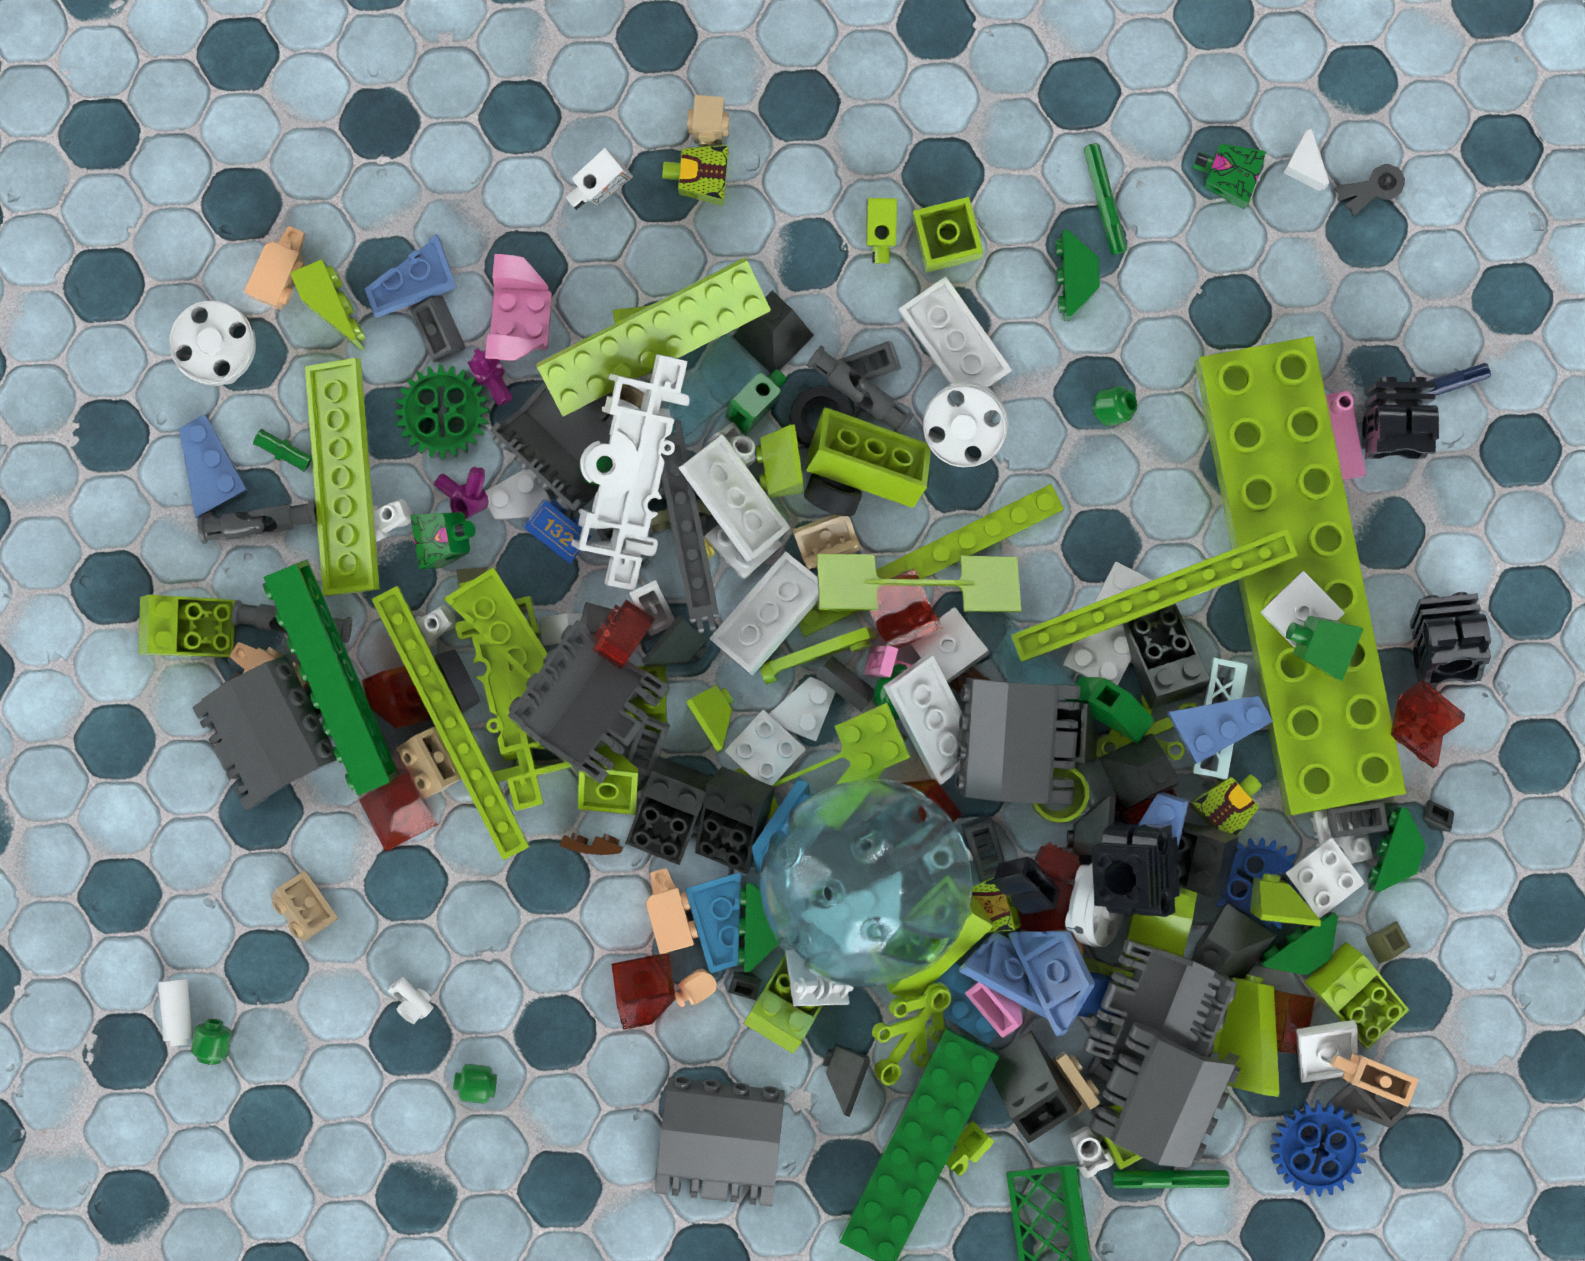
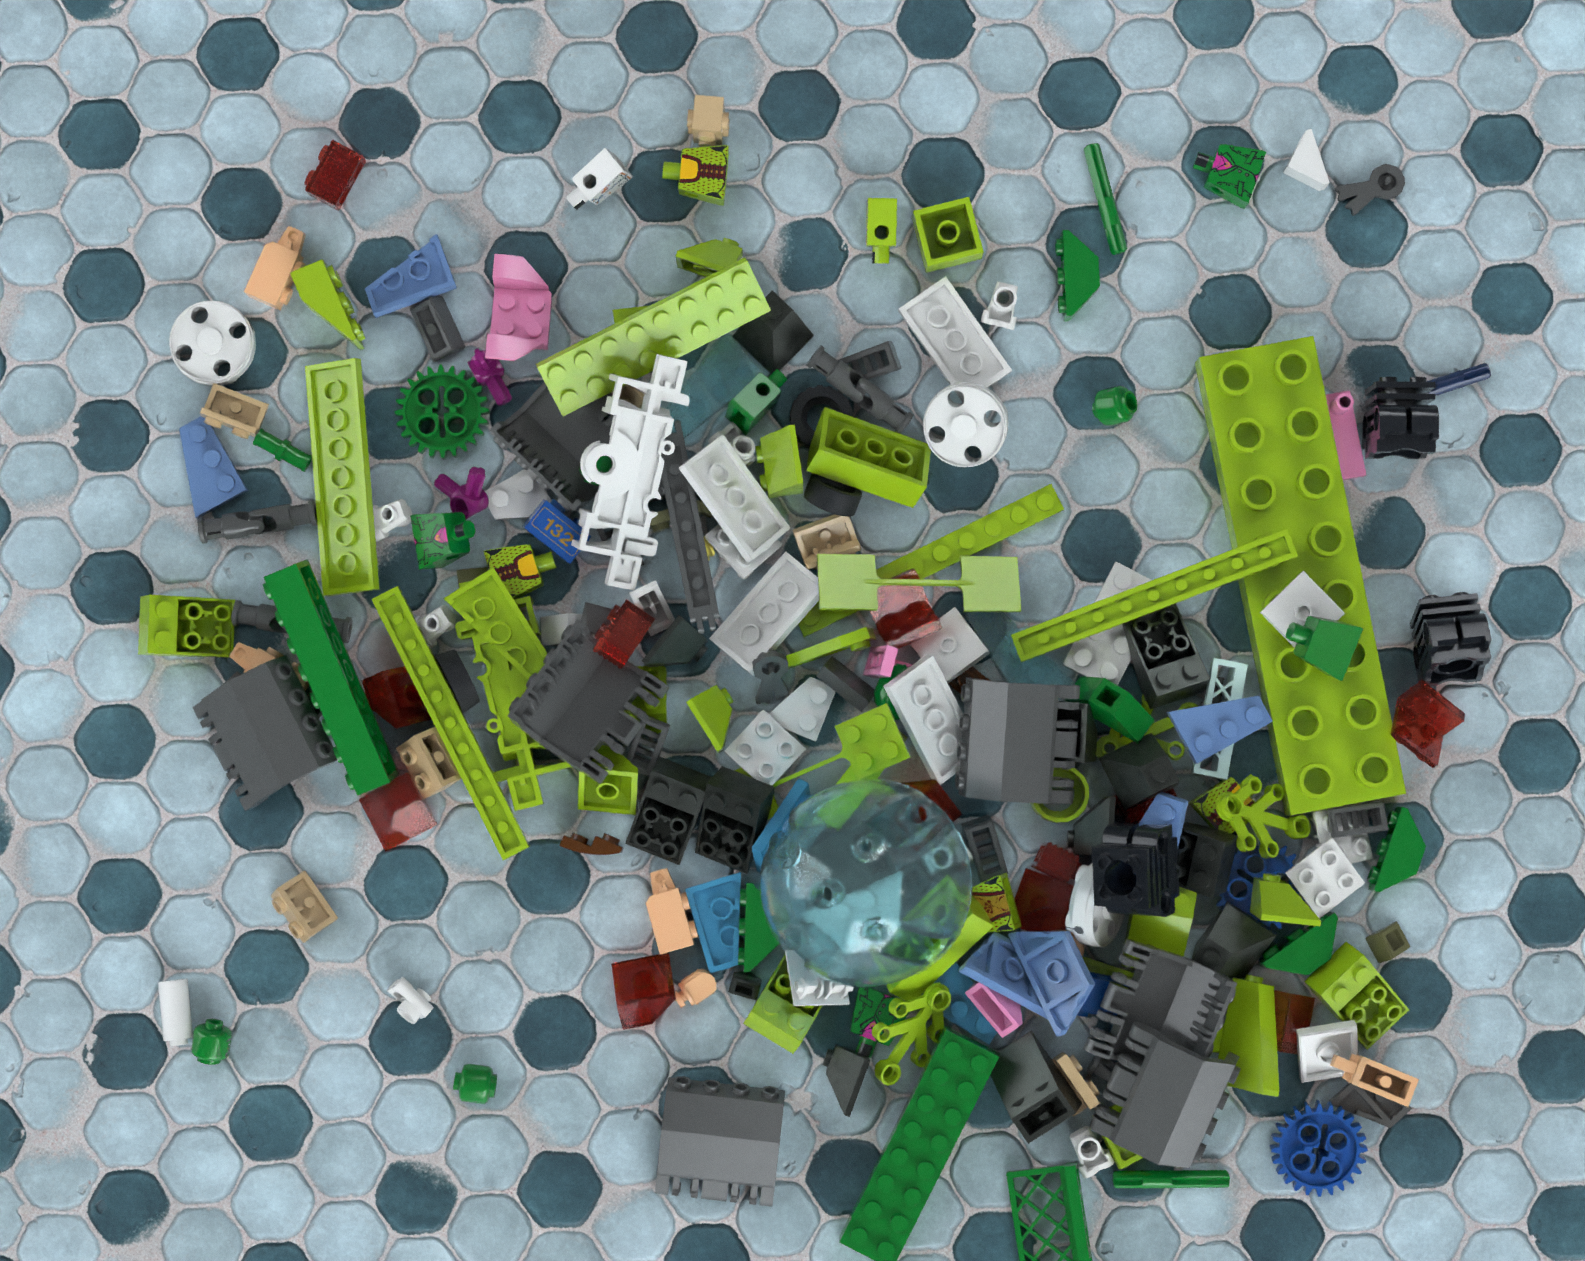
lime plate [945,1121,995,1177] -> none
black brick [994,857,1060,915] -> none
pearl dark grey slope [1423,800,1454,832] -> none
none -> tan bracket [200,383,269,439]
none -> clear red brick [304,140,366,211]
none -> torso [483,544,557,600]
none -> lime slope [675,238,743,277]
none -> dark grey piece [752,650,789,704]
none -> green torso [850,983,909,1058]
none -> white plate [980,281,1018,330]
none -> lime plant [1215,776,1311,859]

